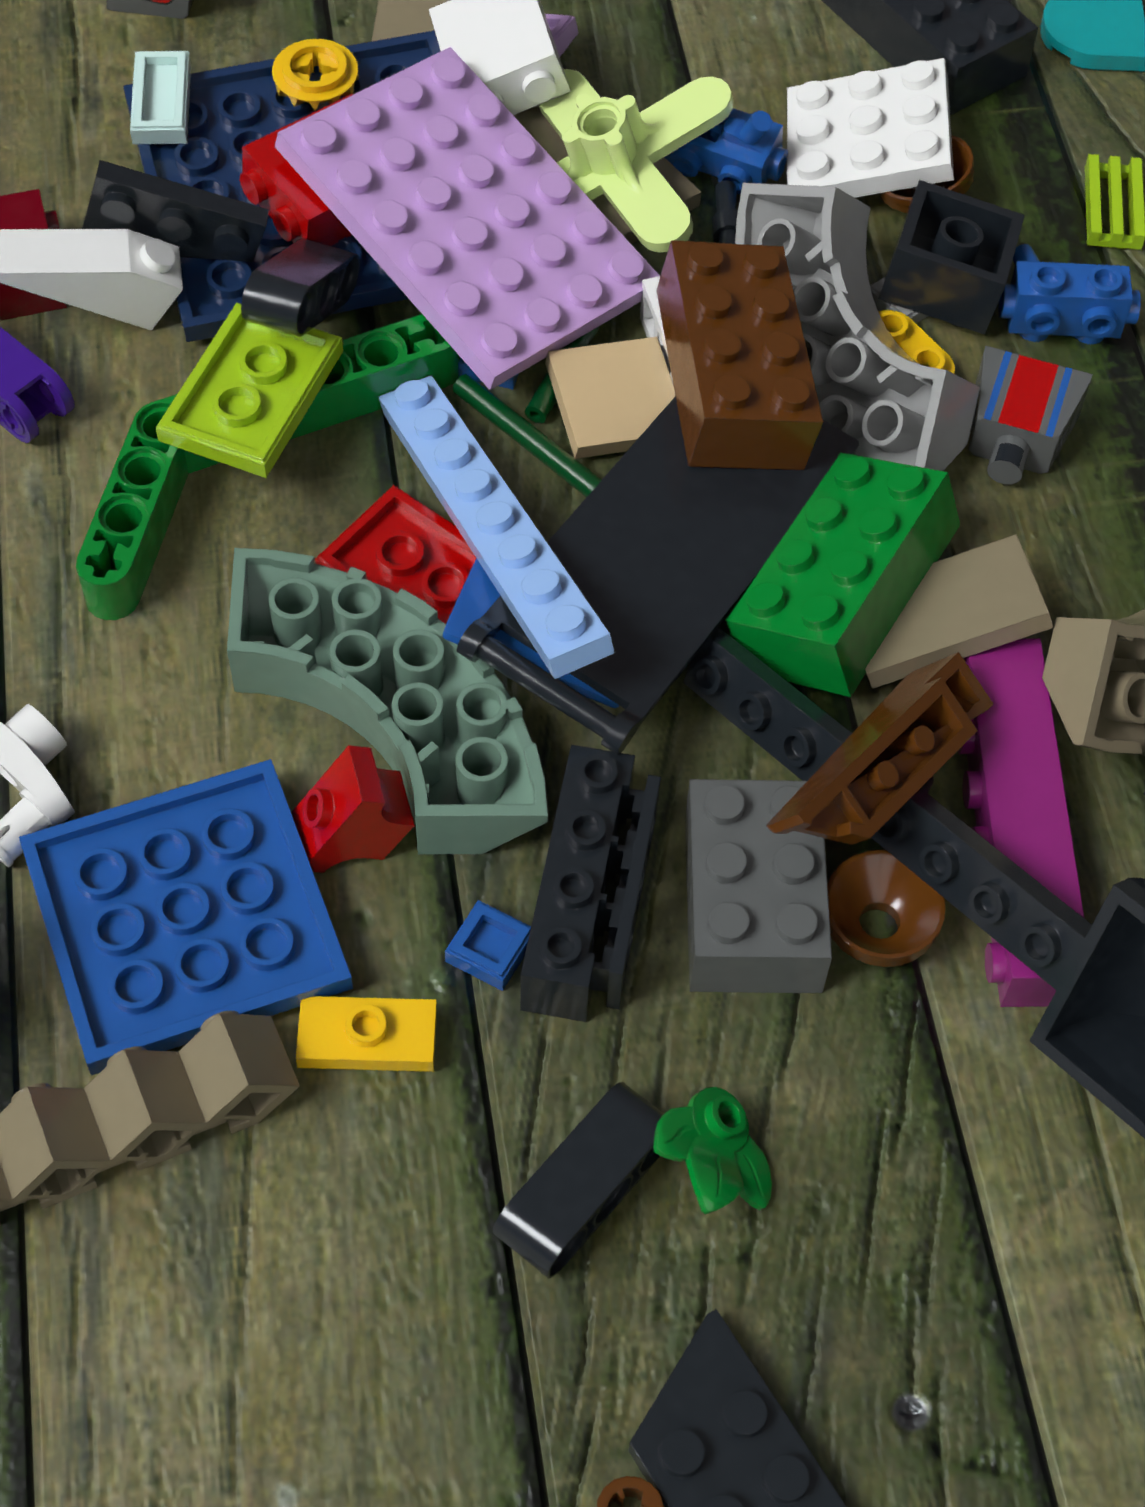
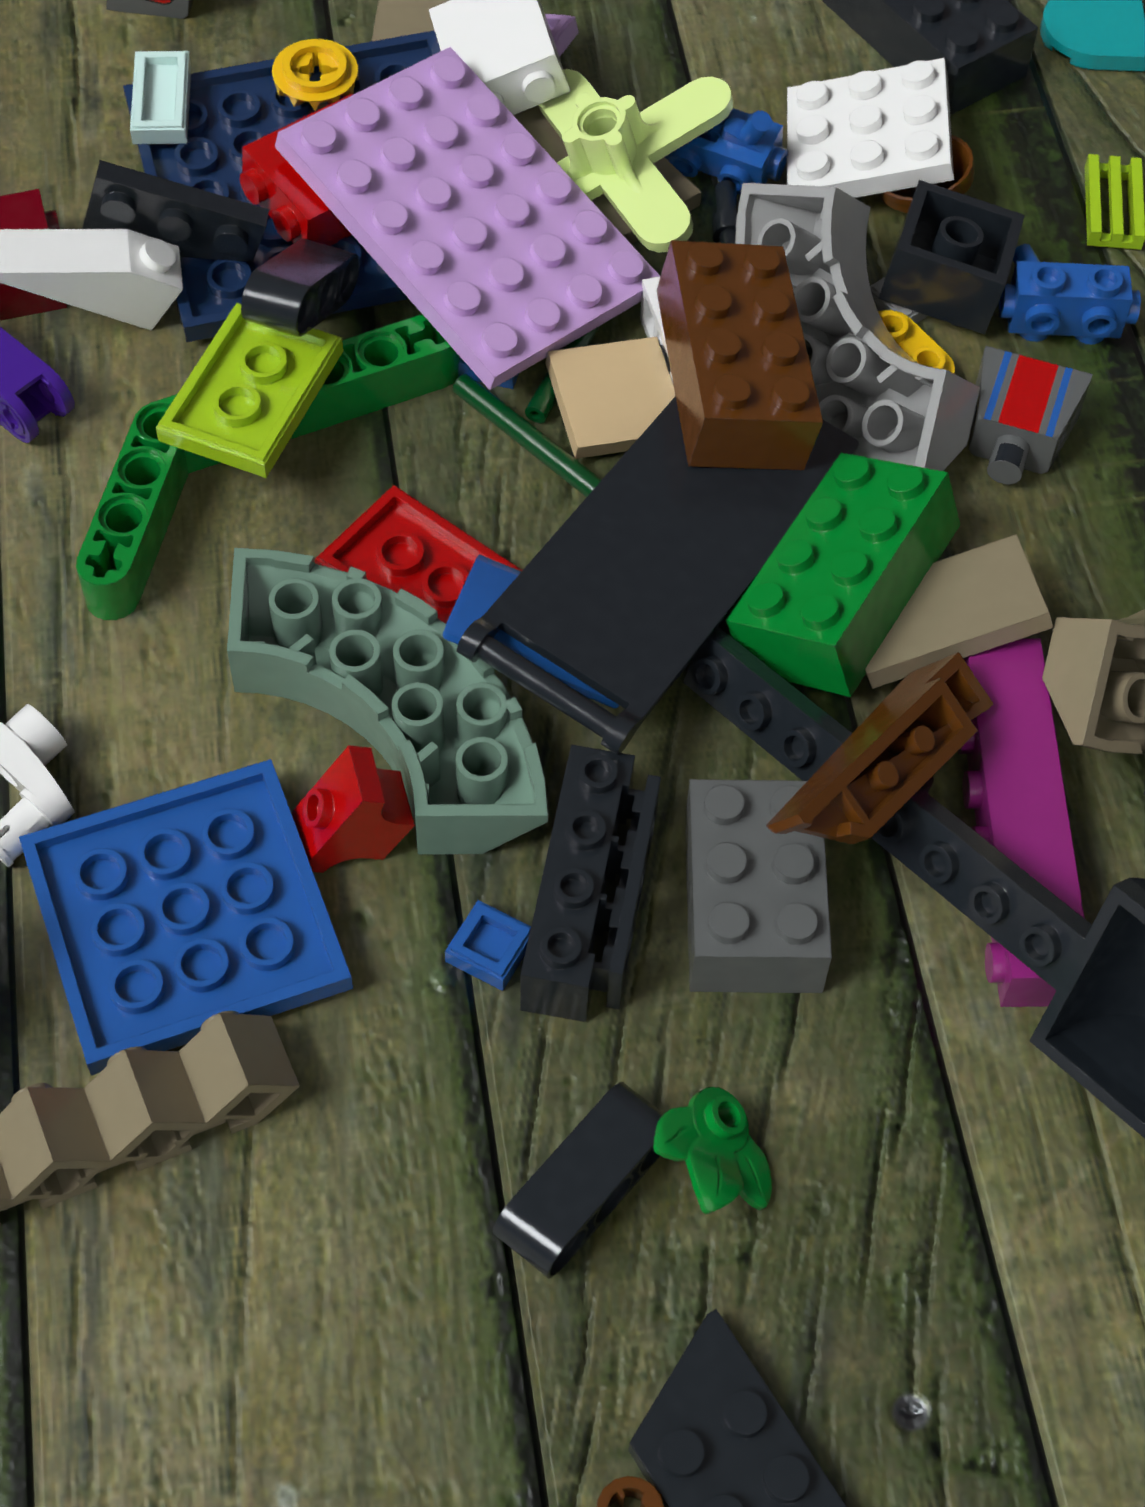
yellow plate [296,996,437,1072] -> none
light blue plate [379,375,615,679] -> none
reddish brown piece [827,850,946,967] -> none

